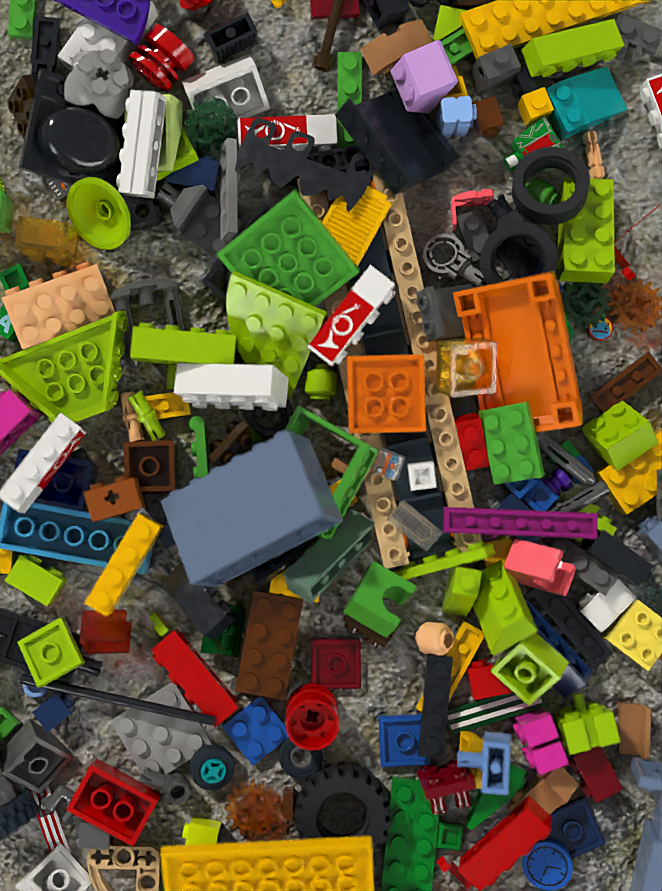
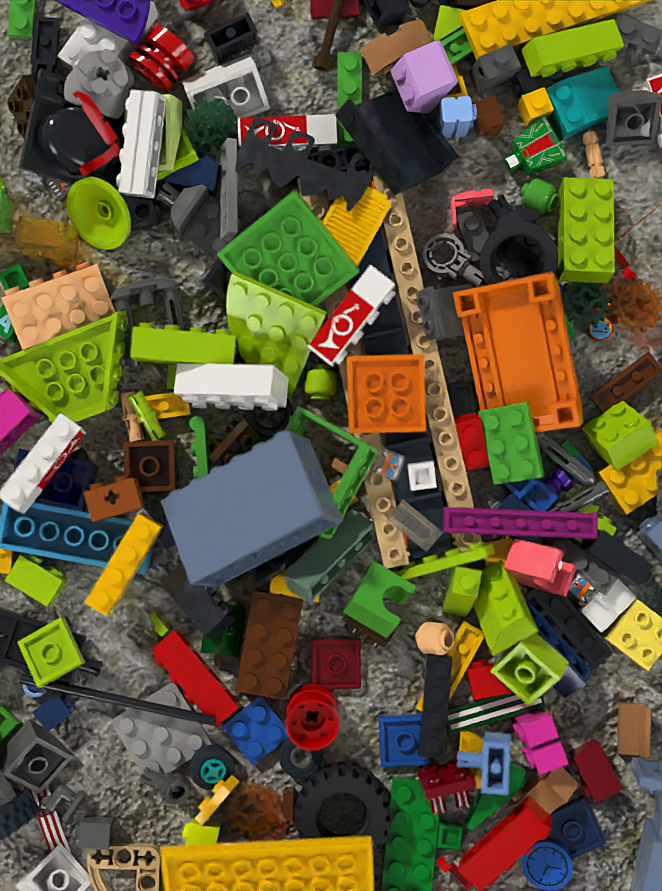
red slope [66,758,162,847] -> none
clear red piece [80,609,132,654] -> none
clear yellow brick [436,337,497,397] -> none
black tyre [512,147,590,225] -> none
lime brick [553,692,620,754] -> none
none -> red piece [73,90,121,176]
none -> yellow plate [195,775,239,825]
none -> tile [569,569,602,605]
none -> dark grey slope [606,90,662,148]

